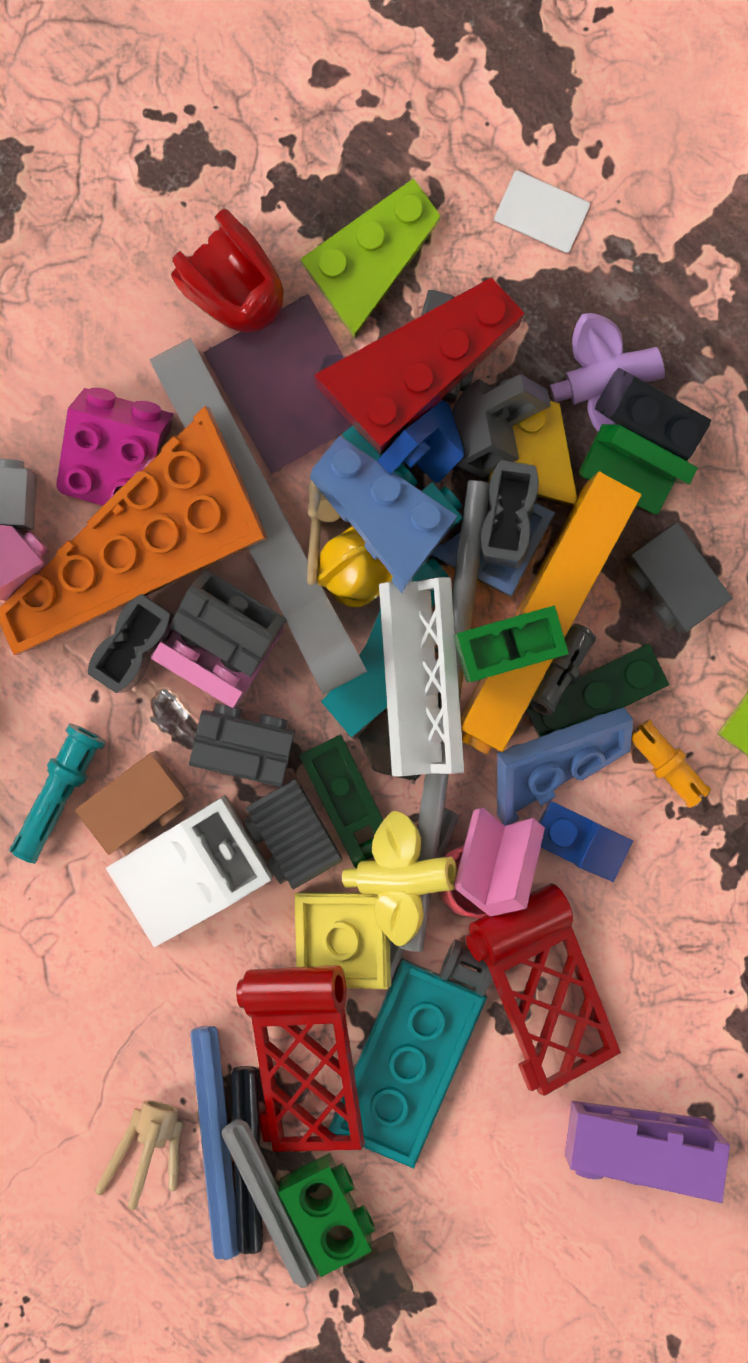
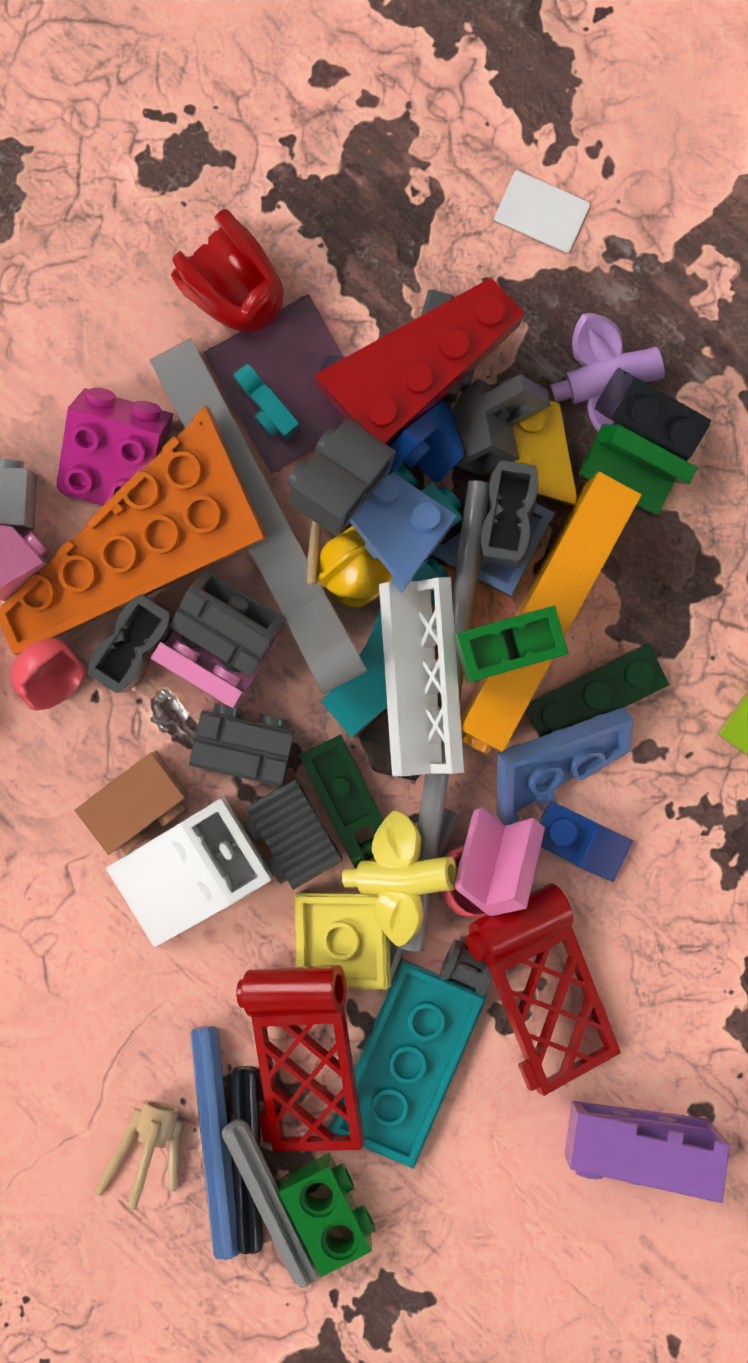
teal pin [9,723,106,864] -> none
lime wing [300,178,441,339] -> none
clear smoke panel [343,1232,413,1315] -> none
dark grey pin [528,623,596,716] -> none
dark grey brick [624,522,733,633] -> none
light orange pin [631,719,711,808] -> none
none -> coral hair [10,638,86,711]
none -> teal plate [233,363,301,443]
none -> dark grey brick [287,419,396,536]

